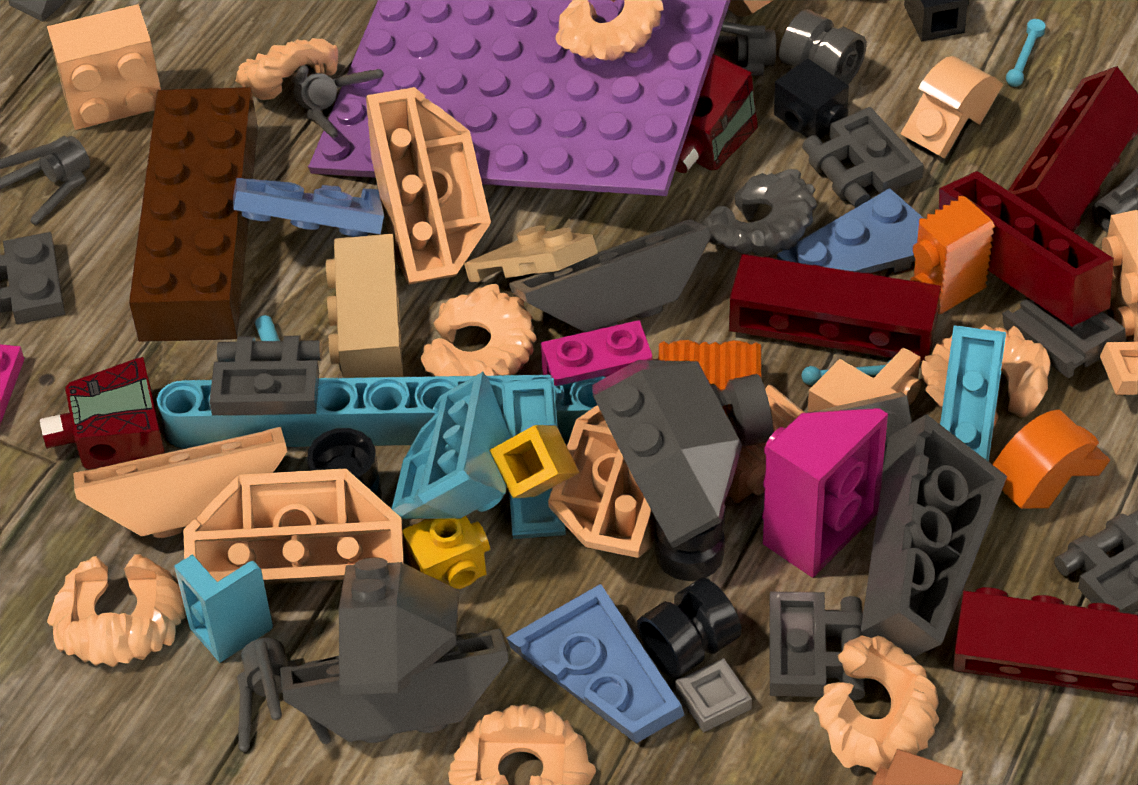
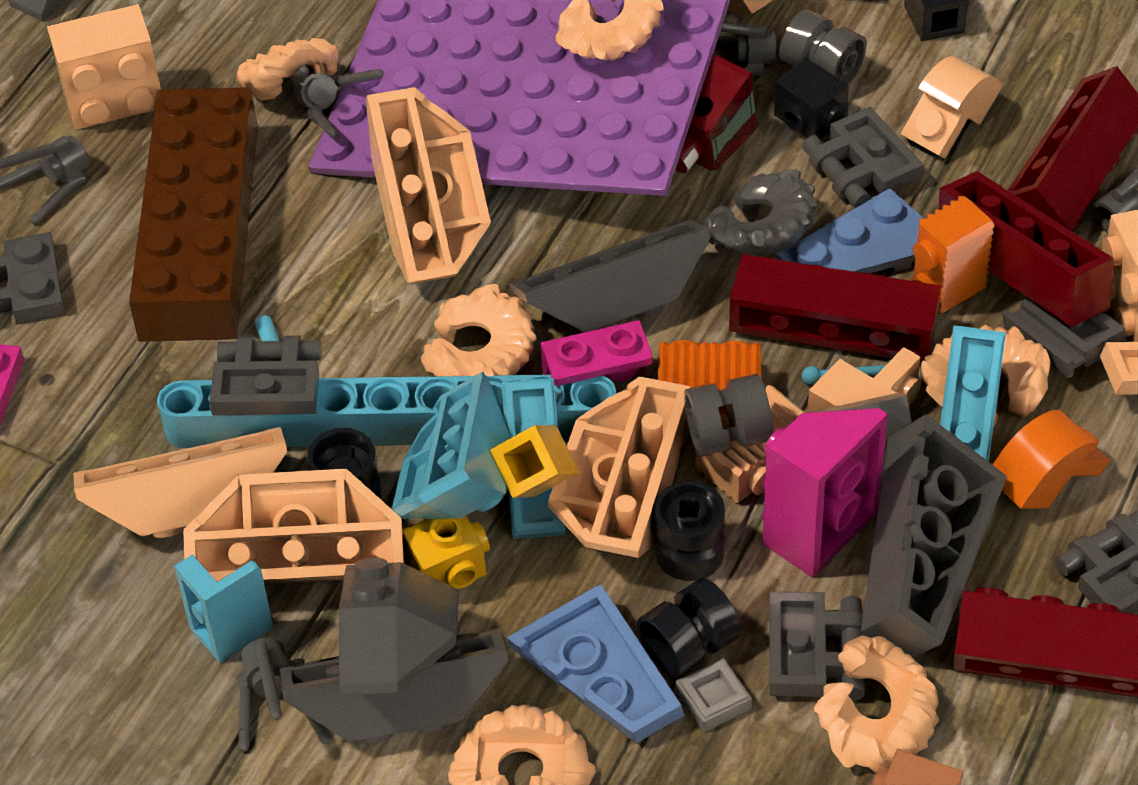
dark red torso [40,357,165,470] -> none
light nougat piece [47,554,186,667] -> none
medium blue wing [233,178,384,237] -> none
tan brick [326,234,404,378] -> none
tan wing [464,226,598,282] -> none
dark grey wedge [592,360,742,548] -> none
medium azure hinge [1006,19,1045,87] -> none

